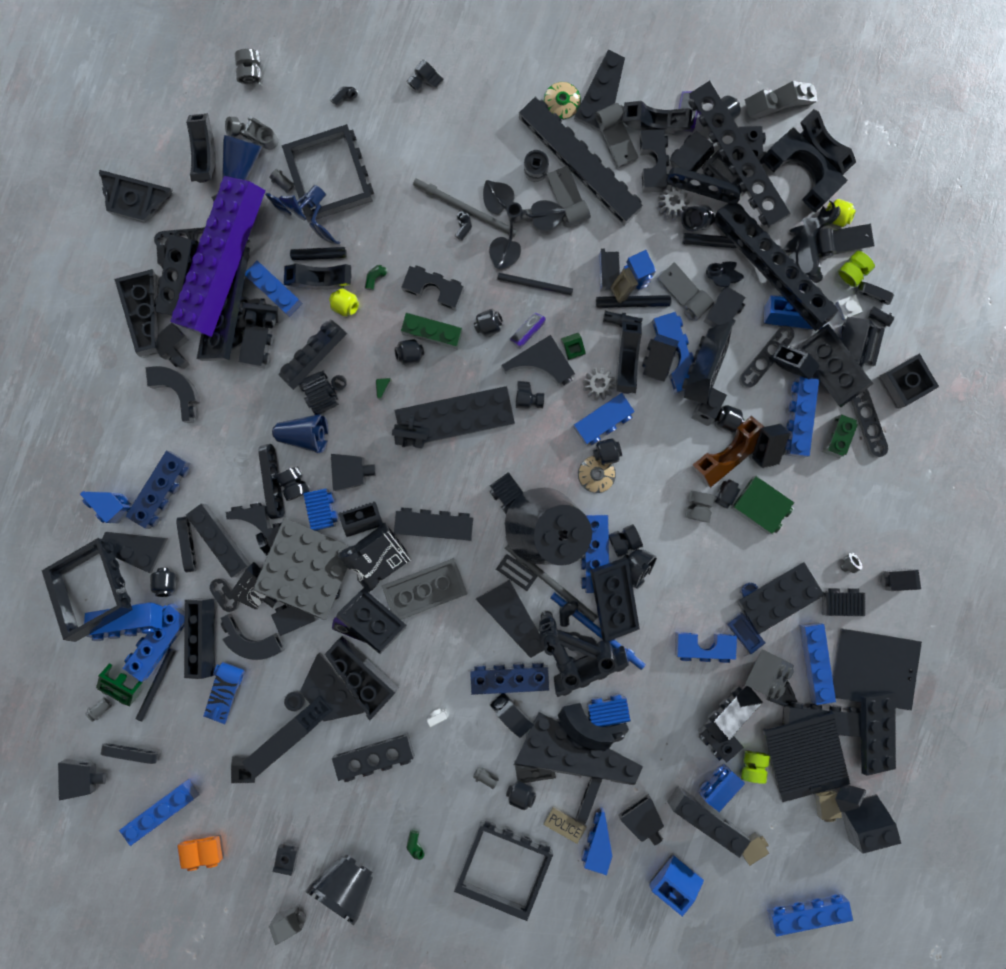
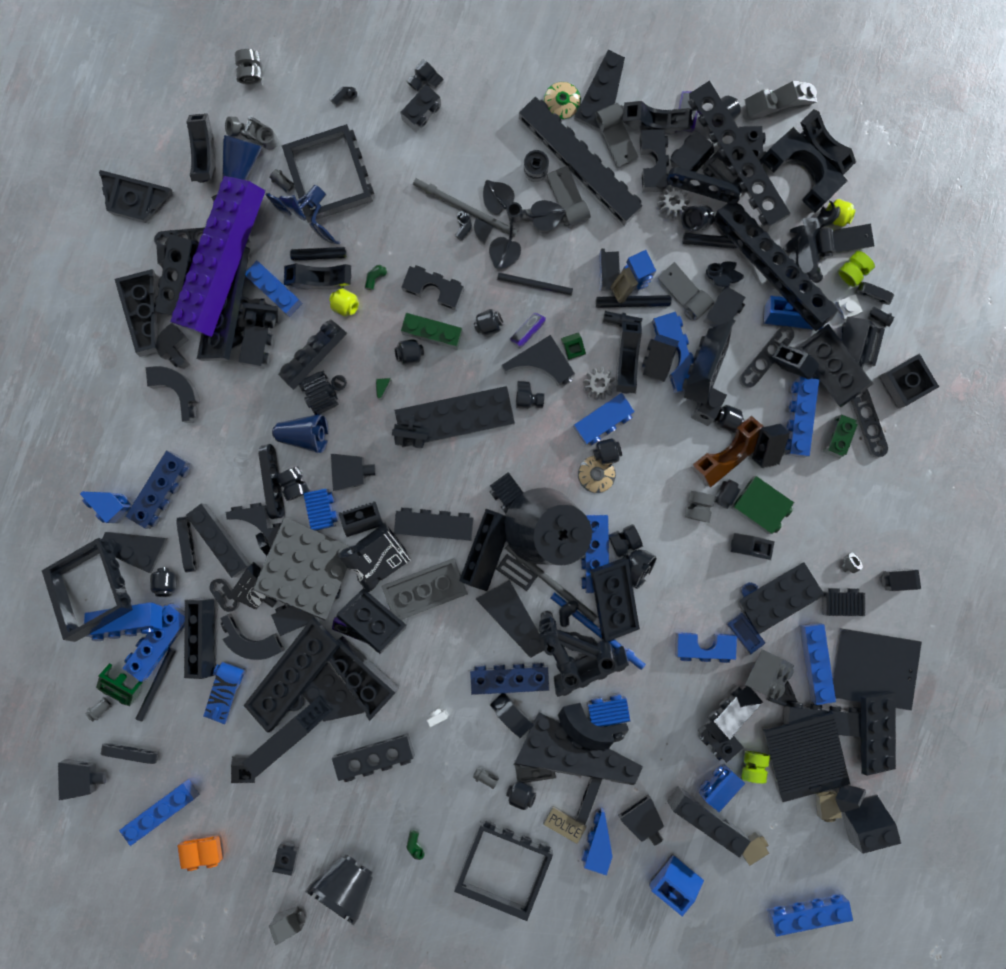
none -> black plate [243,618,341,733]
none -> black brick [400,84,441,132]
none -> black brick [459,509,506,591]
none -> black tile [474,218,493,245]
none -> black slope [731,533,775,560]

